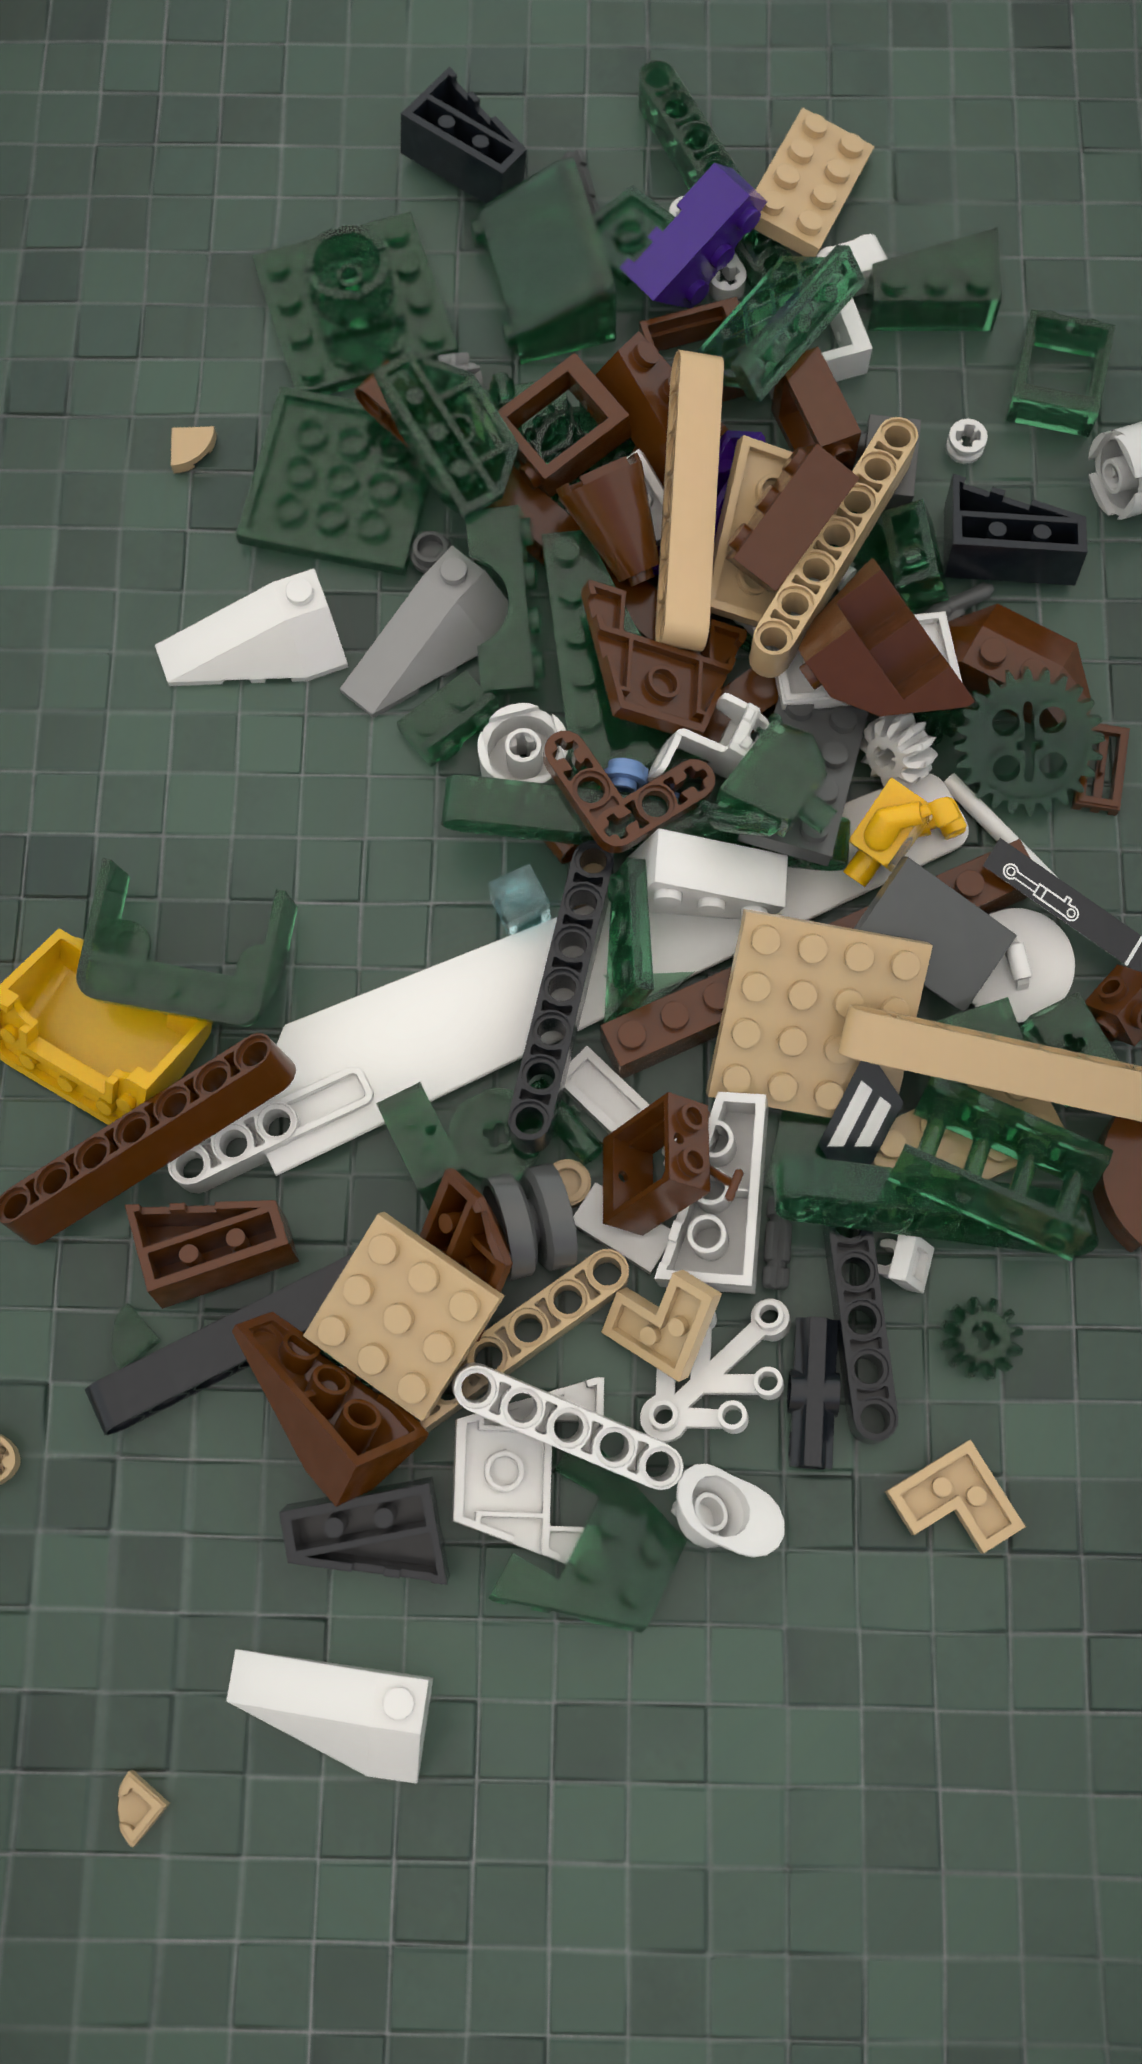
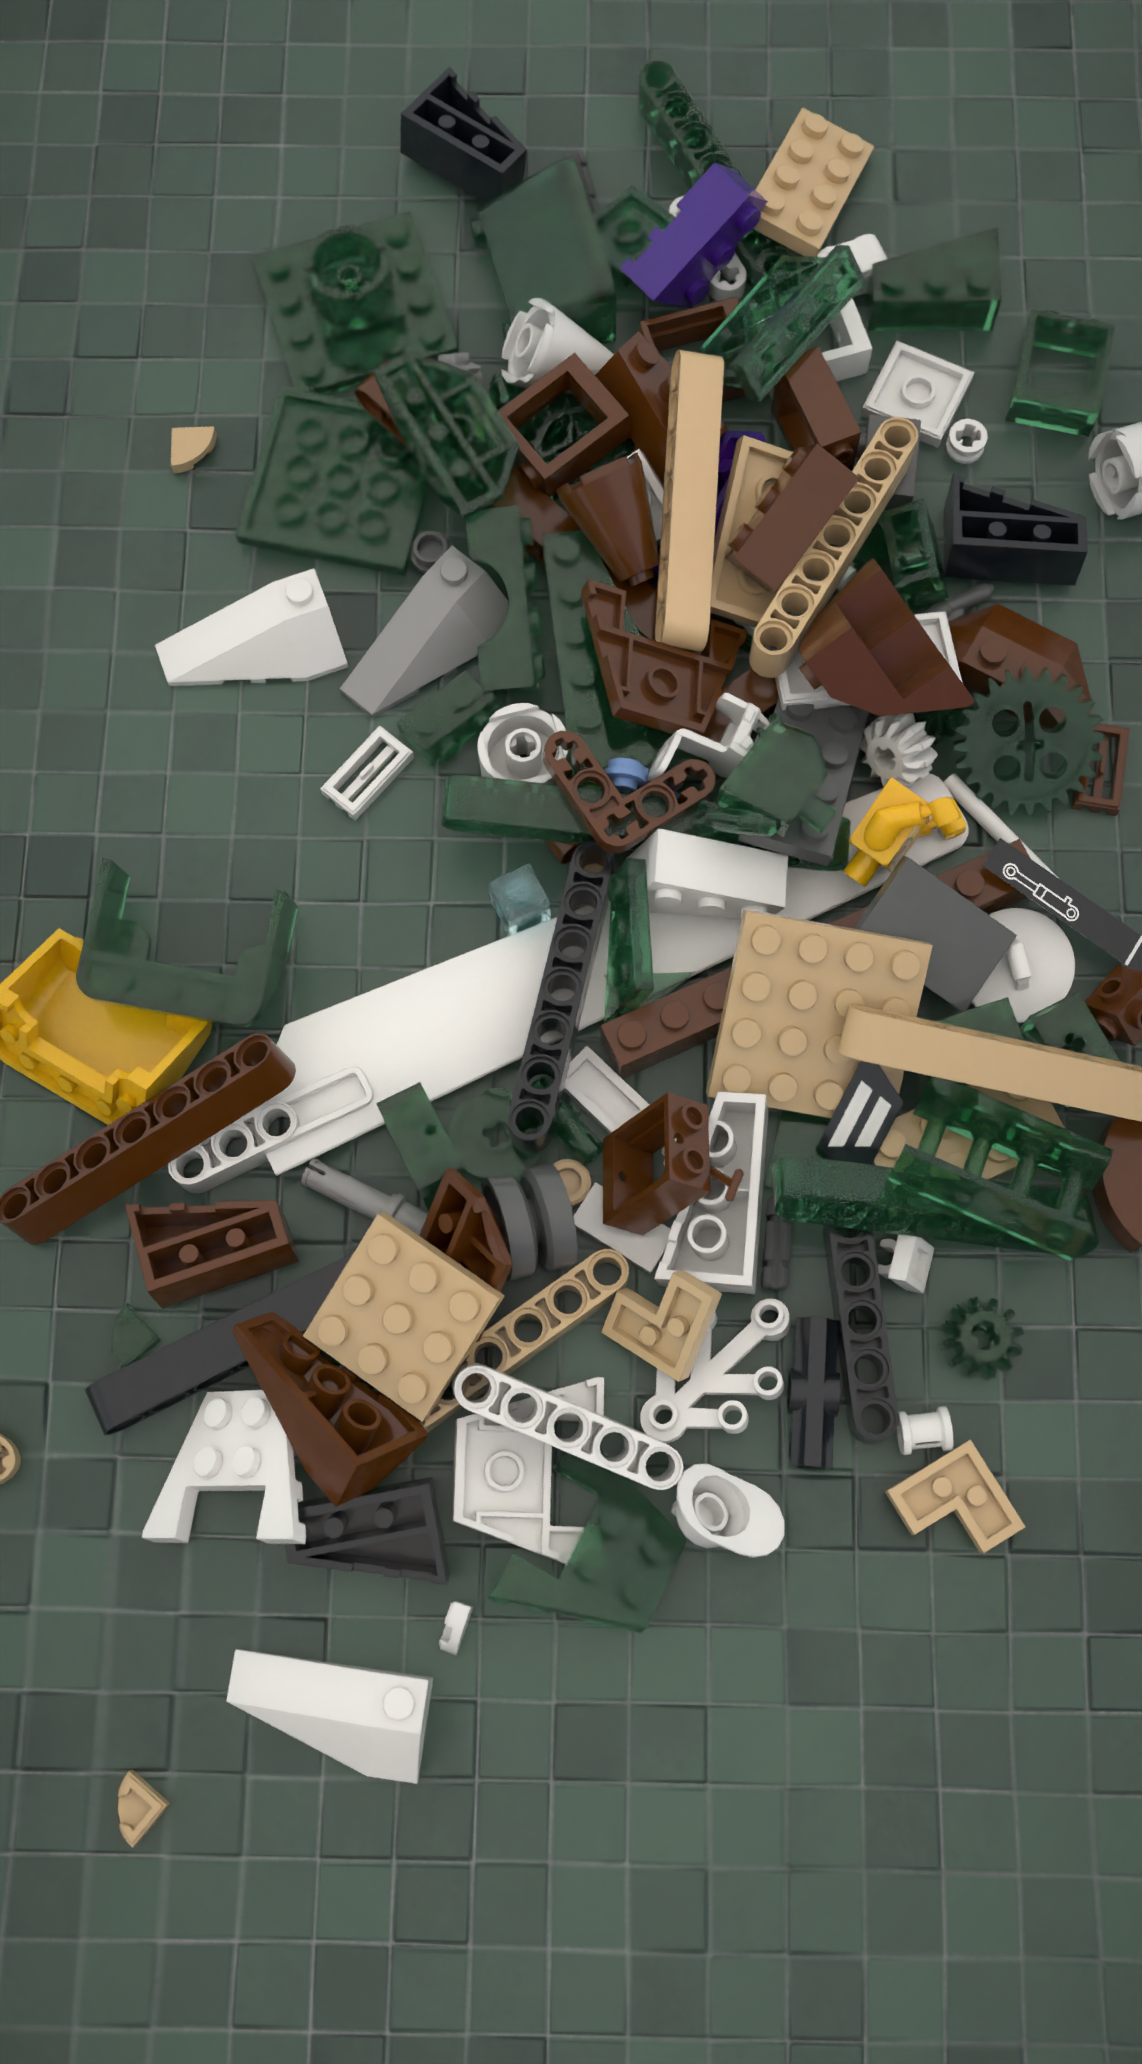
none -> white wing [142,1390,306,1544]
none -> light grey pin [301,1158,429,1235]
none -> white tile [320,726,414,821]
none -> white tile [439,1601,473,1656]
none -> white cone [501,298,614,394]
none -> white tile [861,341,974,448]
none -> white bush [896,1406,953,1455]

